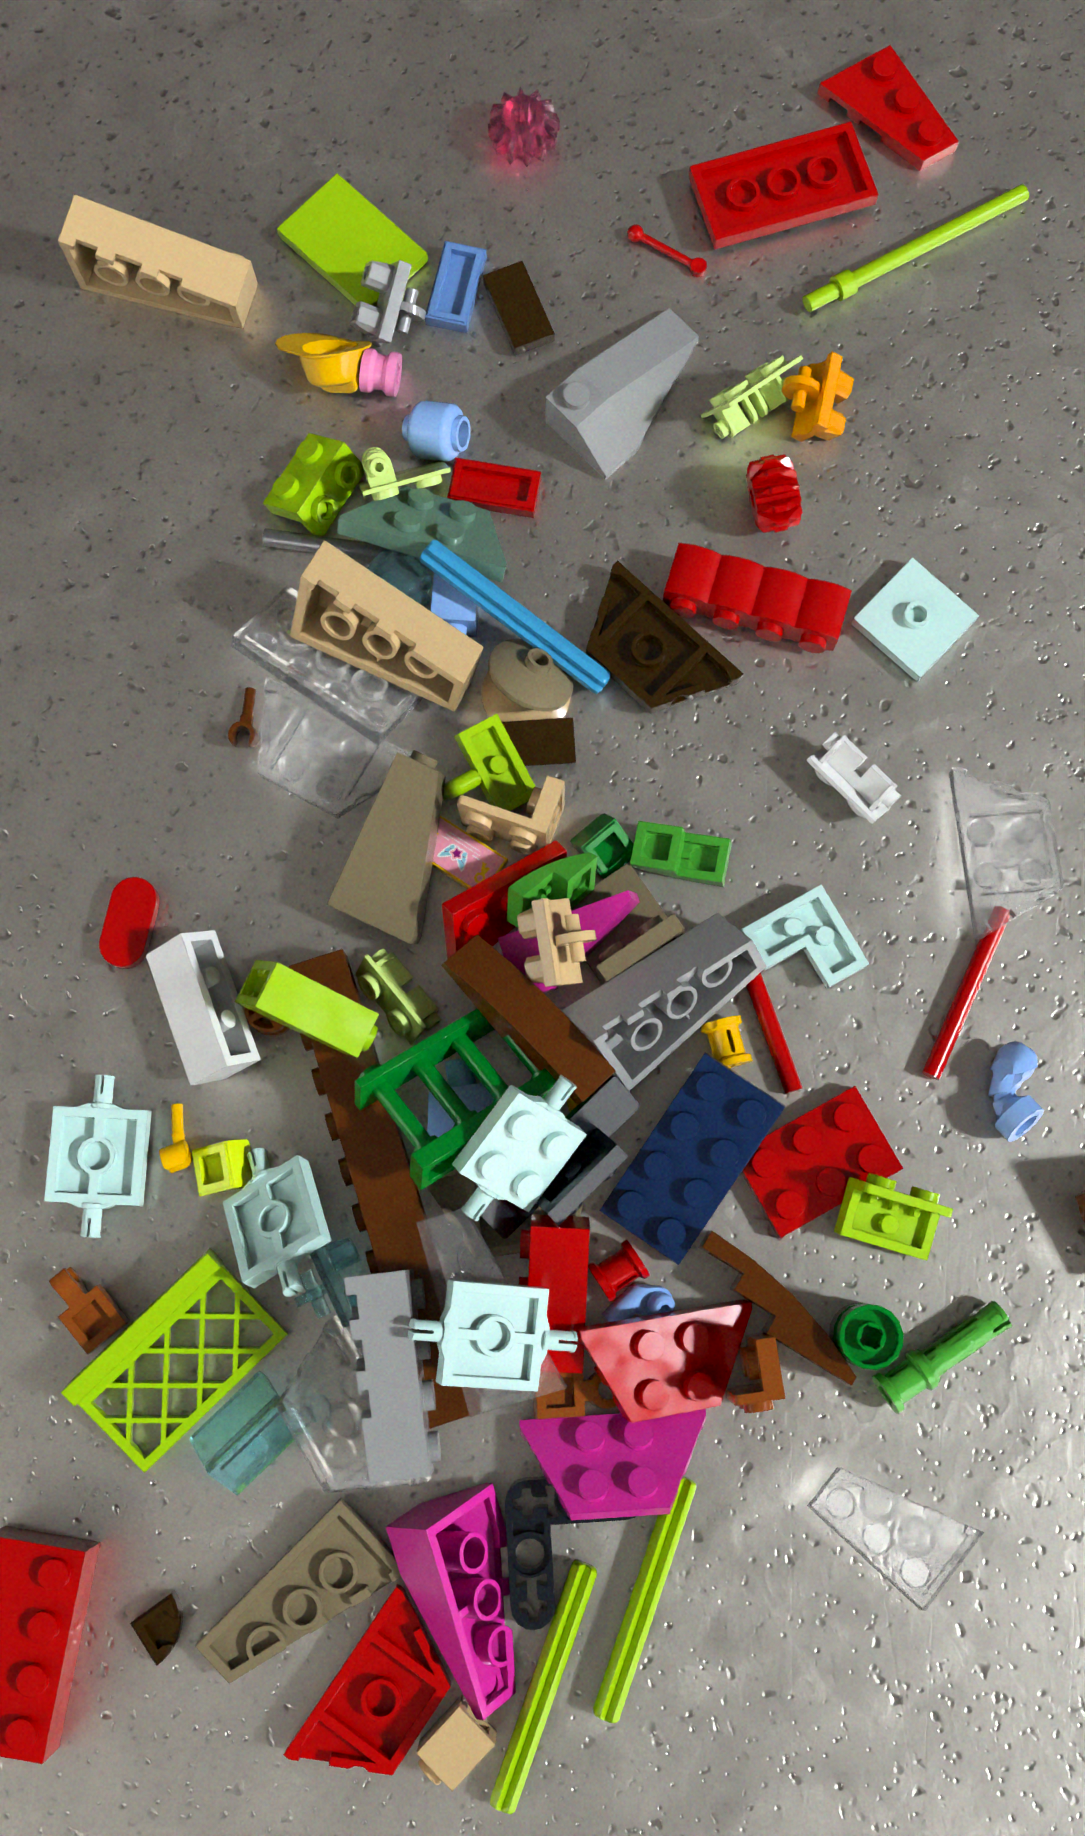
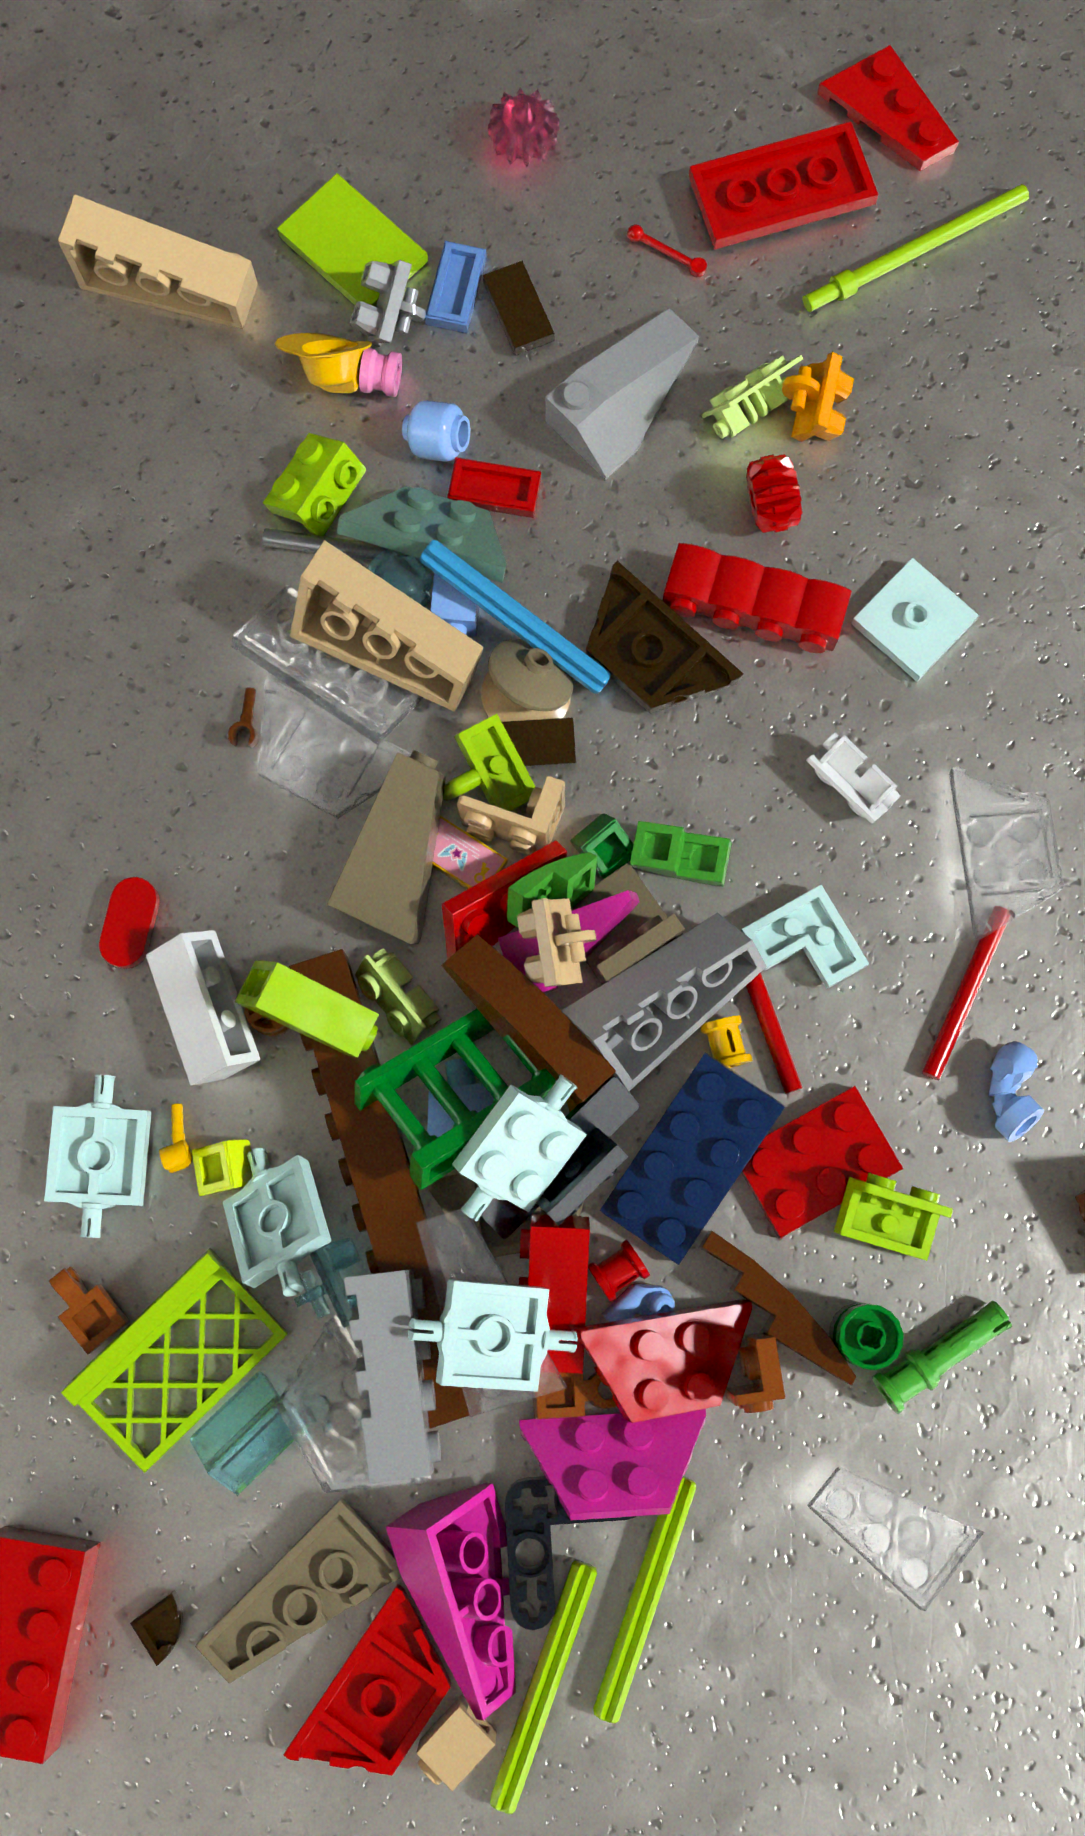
yellowish green hinge [358,447,451,501] -> none

